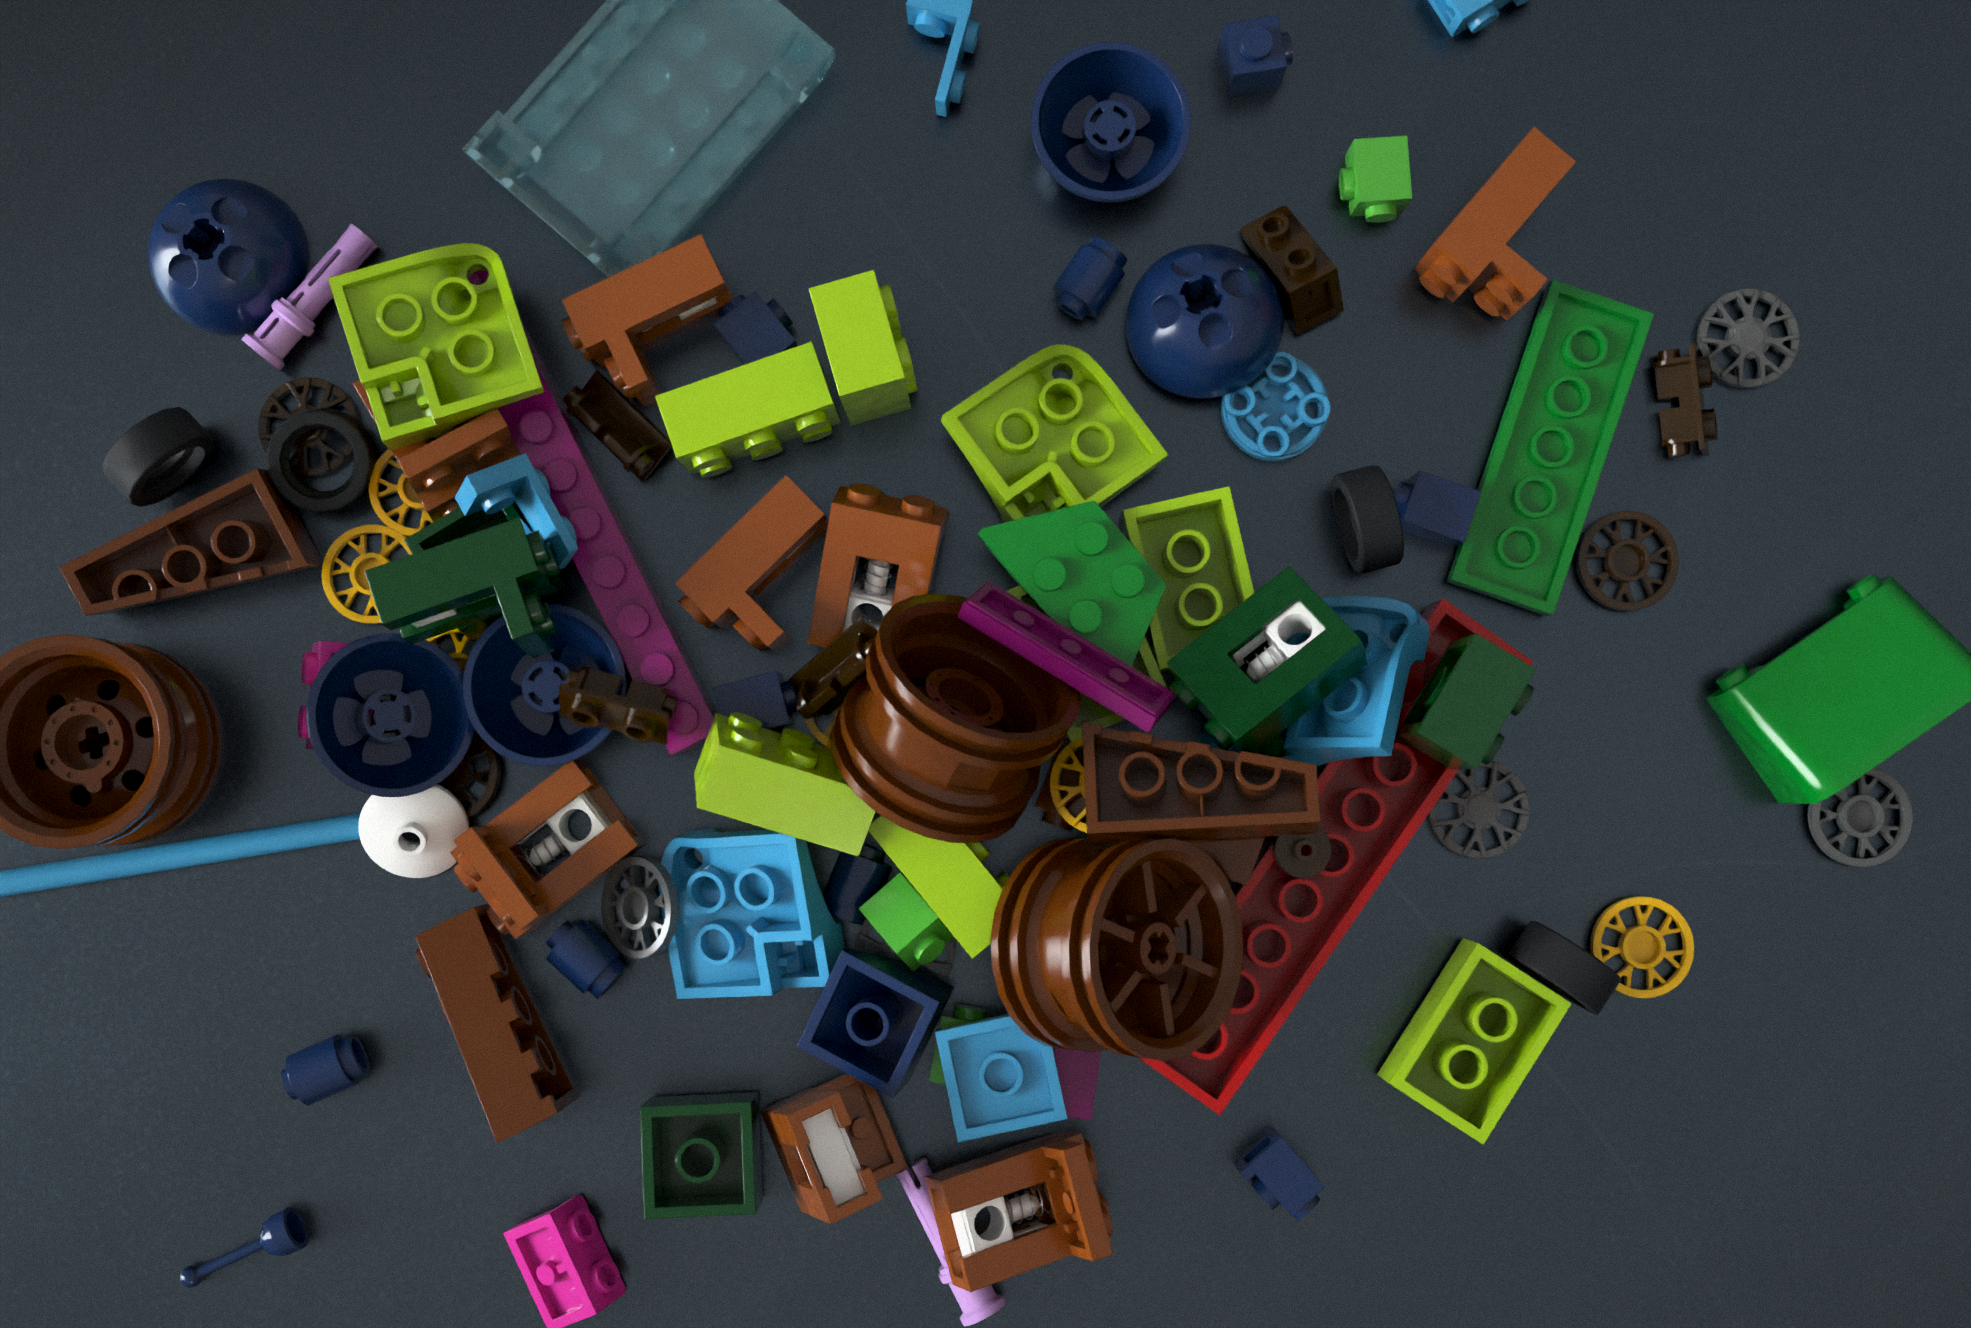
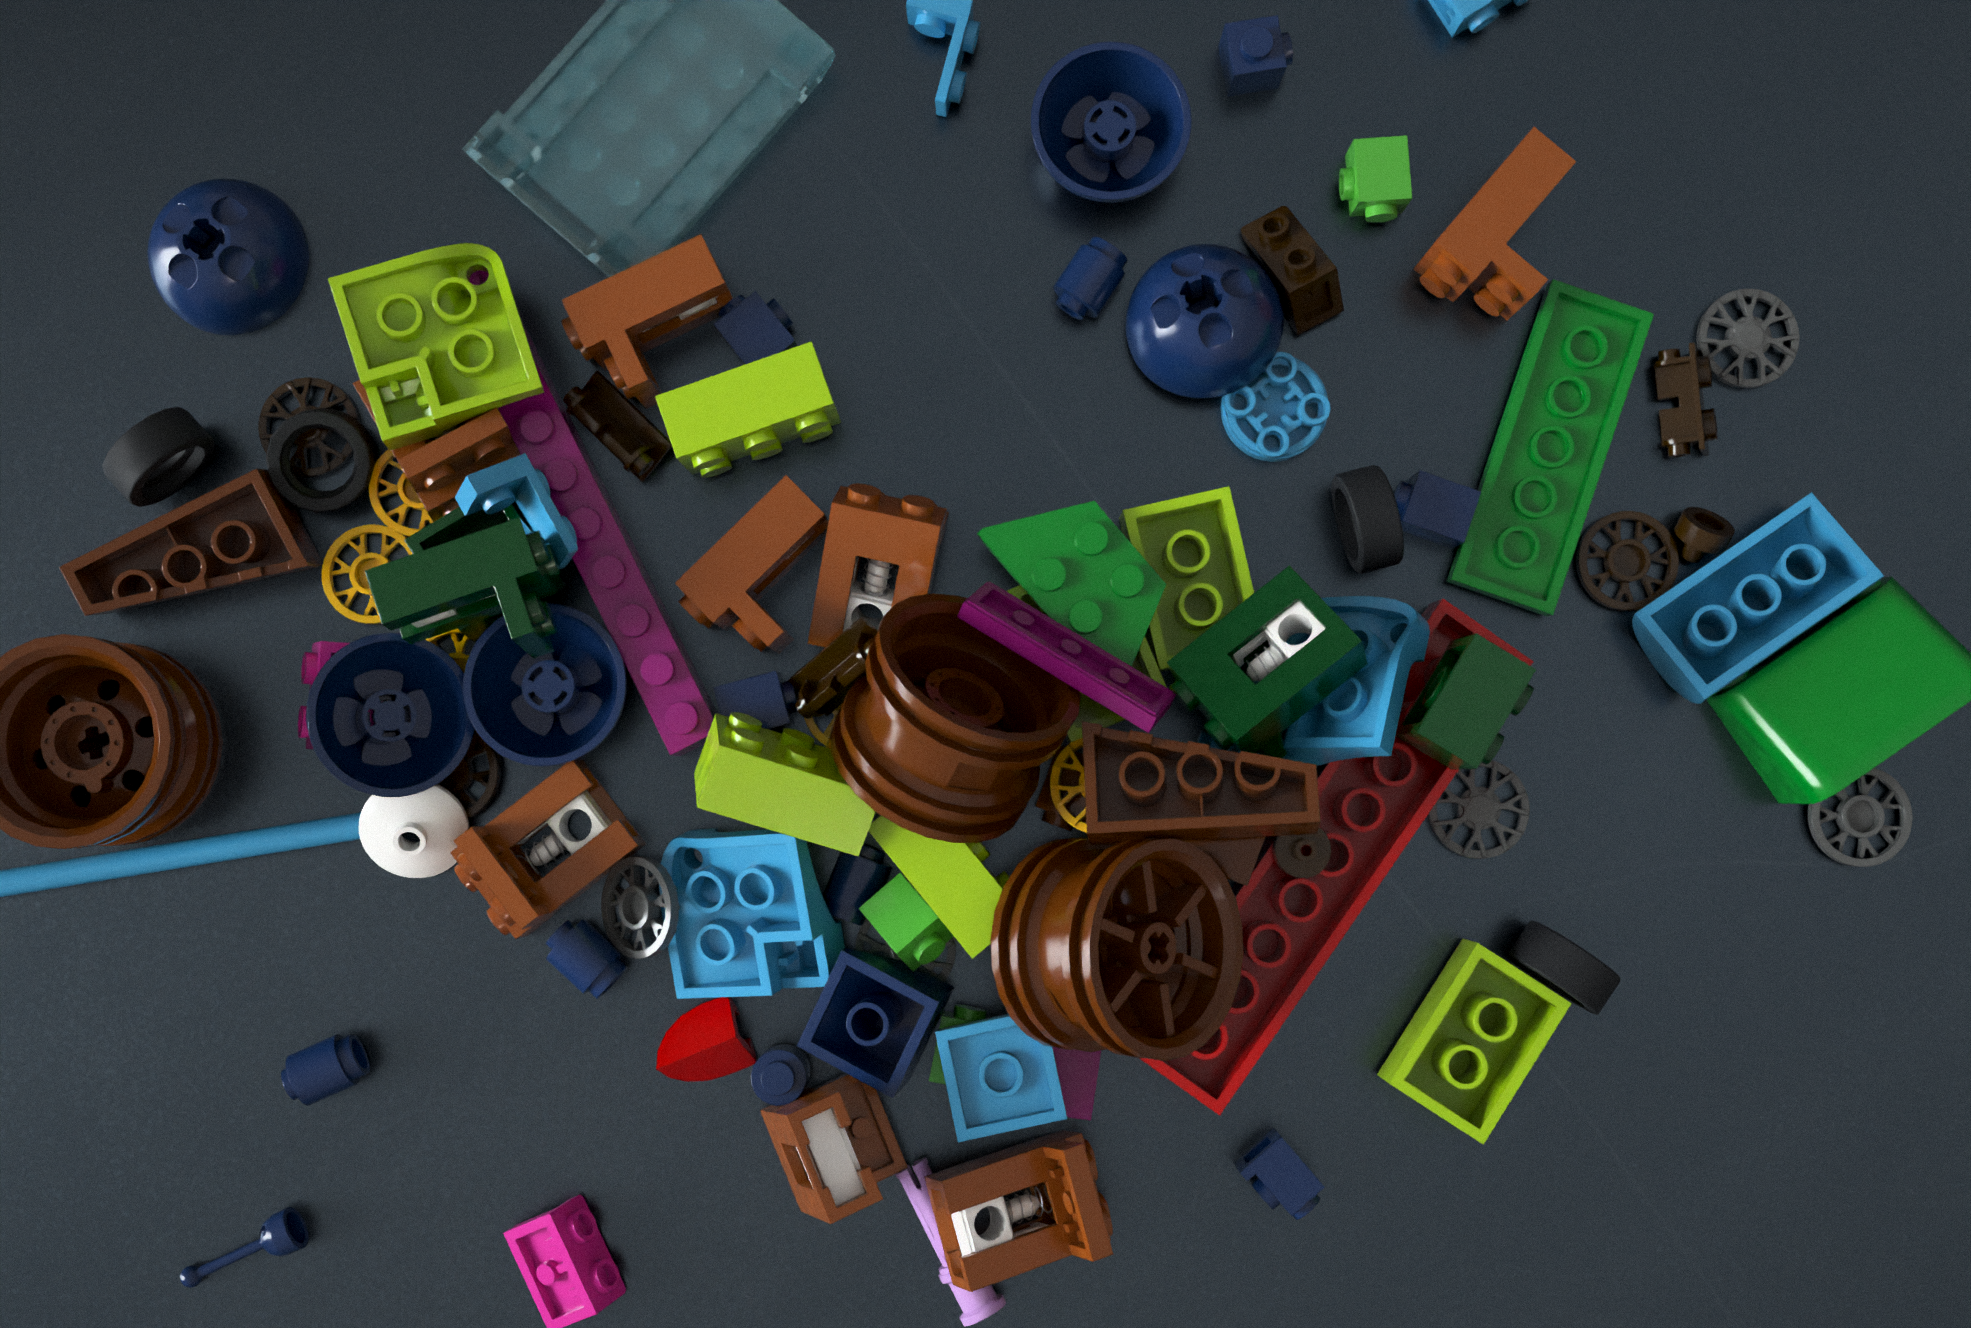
lavender pin [241,224,378,371] -> none
reddish brown wedge [415,904,580,1144] -> none
dark brown hinge [559,666,679,744] -> none
dark green brick [640,1092,763,1220] -> none
lime brick [808,270,918,426] -> none
lime slope [941,344,1168,523] -> none
yellow wheel [1590,896,1694,998] -> none
none -> red brick [656,997,757,1082]
none -> dark blue brick [751,1044,811,1106]
none -> dark azure brick [1632,492,1884,704]
none -> dark brown tile [1674,507,1735,563]

